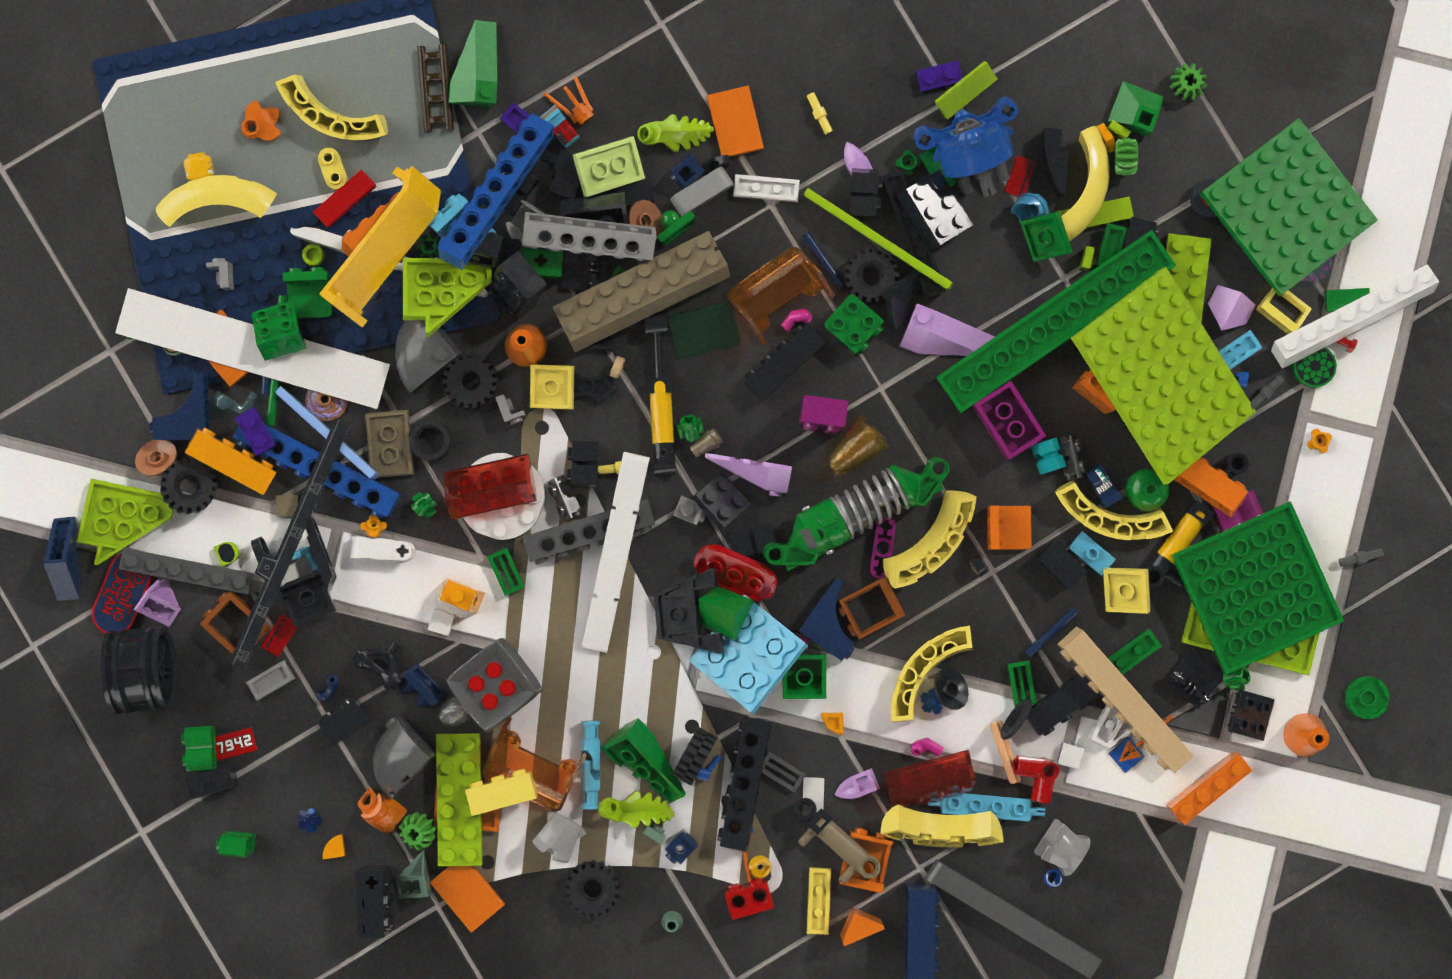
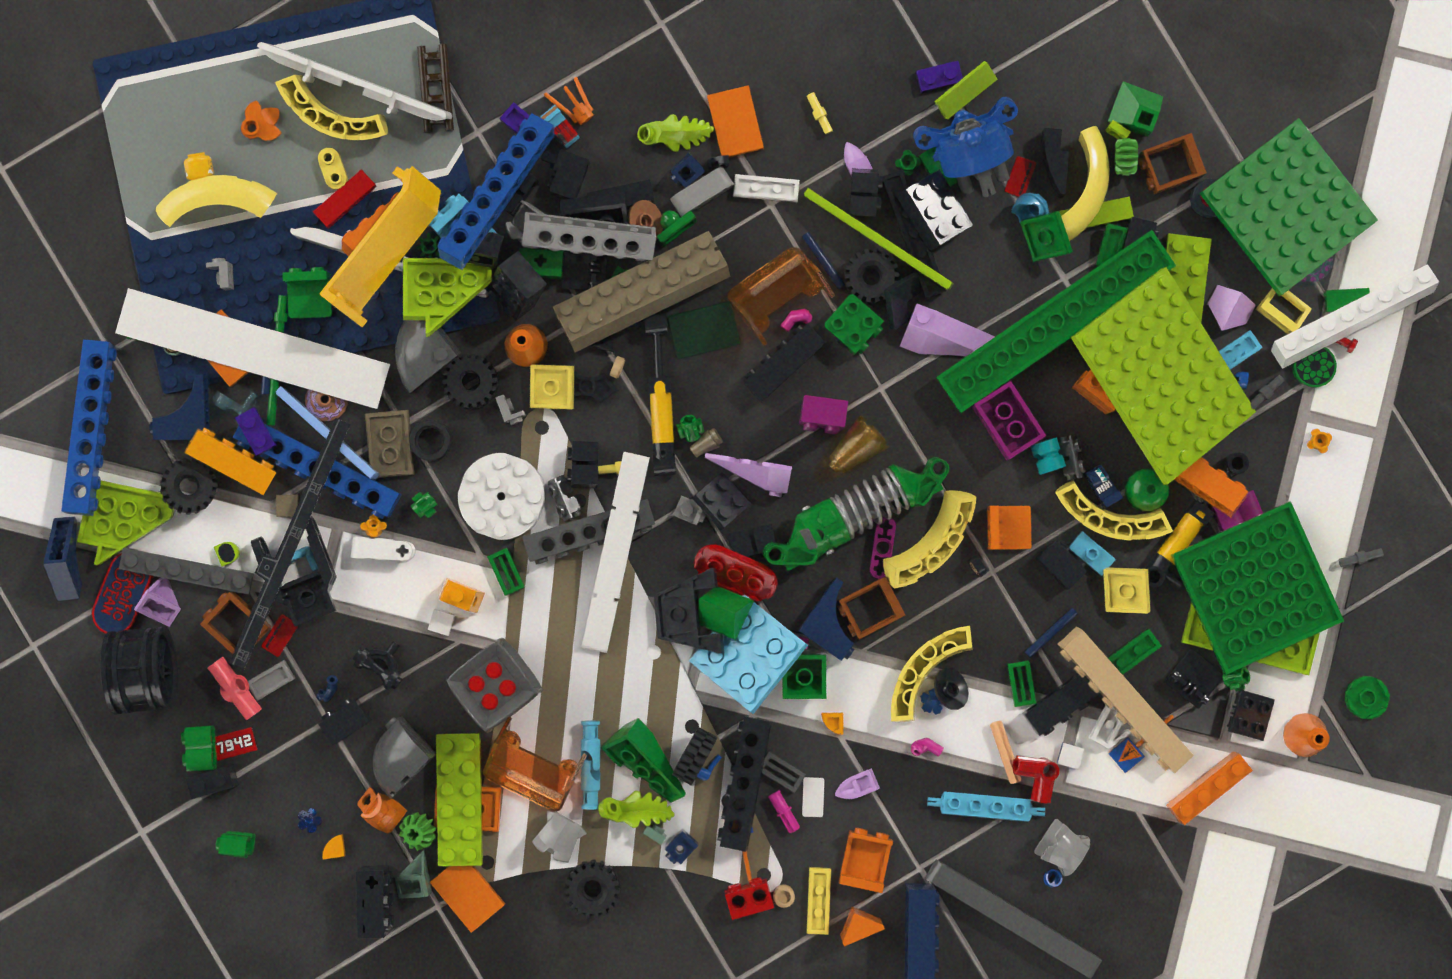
nougat dish [135,440,177,476] -> none
green bracket [252,301,307,361] -> none
lime tile [302,244,325,267] -> none
dark blue tile [401,663,447,707] -> none
clear head [439,696,471,728] -> none
clear red slope [444,454,537,519] -> none
green wedge [448,20,497,108] -> none
light yellow brick [465,769,538,816] -> none
yellowish green plate [573,136,645,197] -> none
sand green cone [661,911,683,933] -> none
yellow tile [749,855,772,878] -> none
dark tan piece [793,798,881,884] -> none
light yellow brick [881,804,1003,848] -> none
clear red slope [883,750,976,808] -> none
black wheel [1001,699,1032,740] -> none
lime tile [1079,246,1094,271] -> none
light orange tile [1097,123,1115,153] -> none
bright green gear [1170,63,1207,100] -> none
none -> blue brick [61,339,117,516]
none -> coral piece [207,657,262,720]
none -> white piece [257,42,452,121]
none -> dark pink axle [768,790,800,833]
none -> tan tile [773,885,795,908]
none -> dark orange window [1138,133,1207,195]

